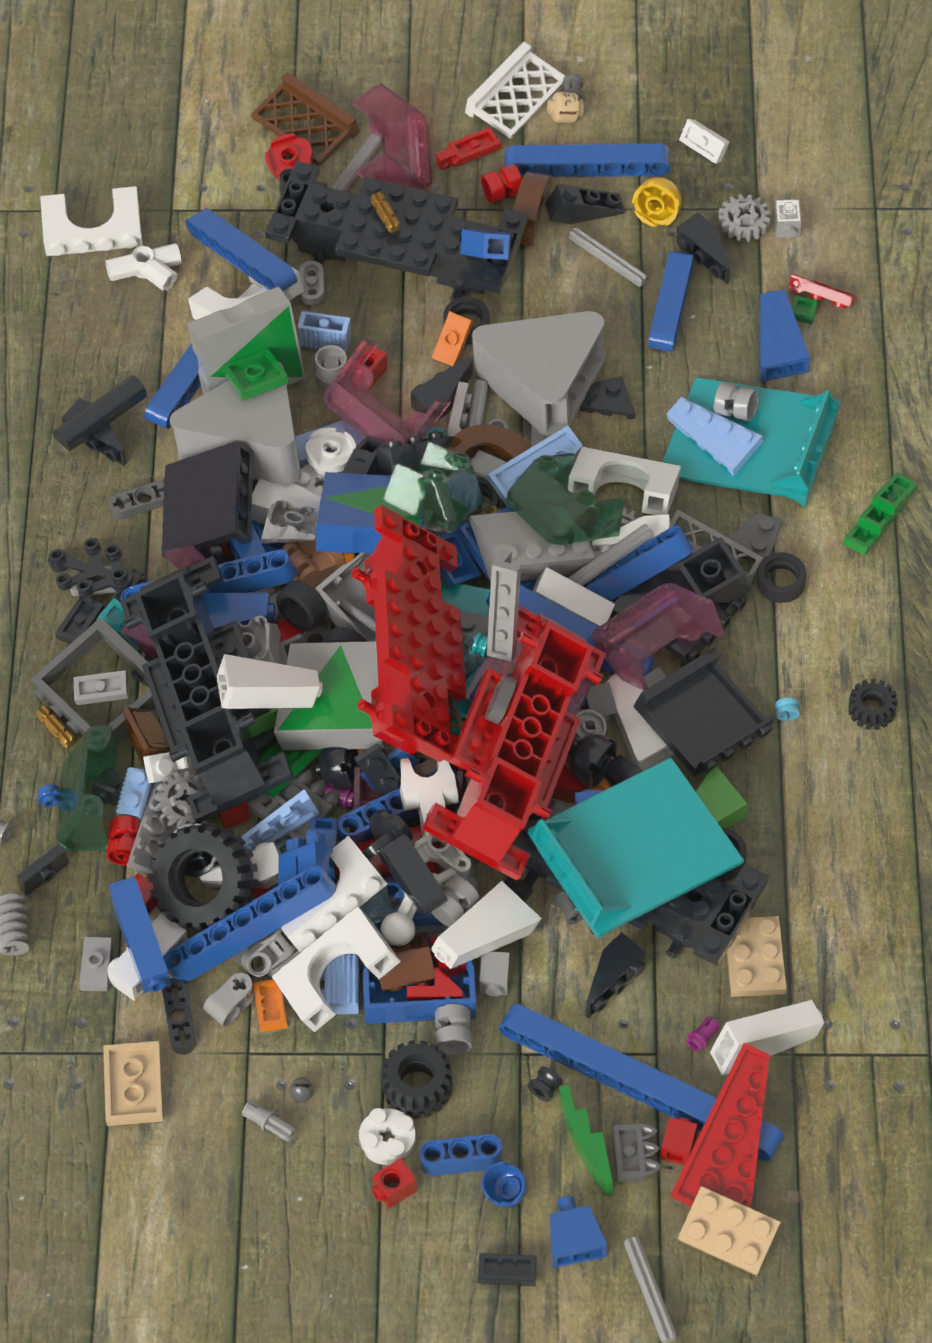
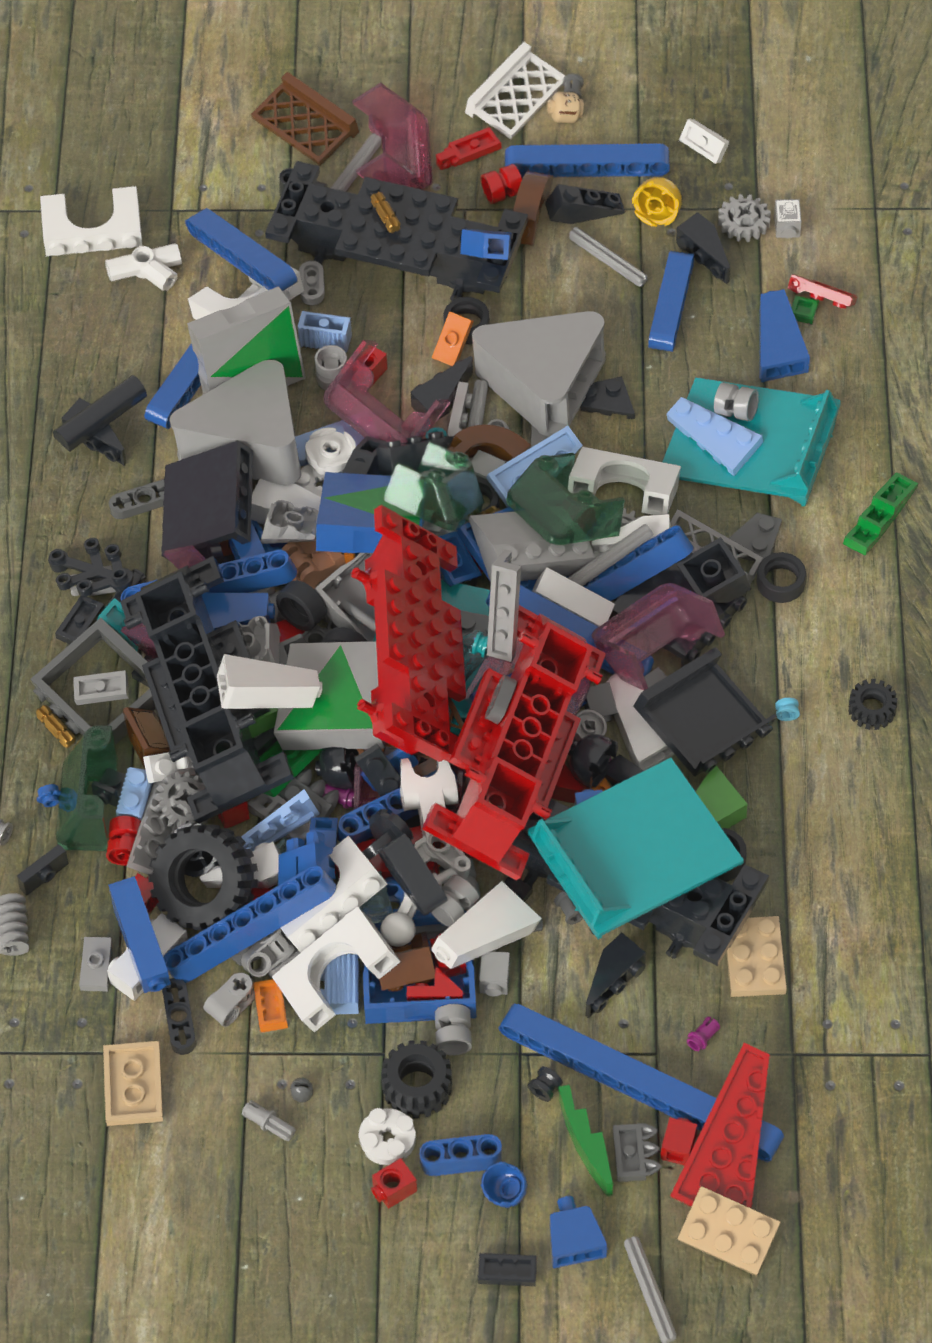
green plate [222,347,289,401] -> none
red plate [265,134,313,180] -> none
white slope [710,1000,825,1075] -> none

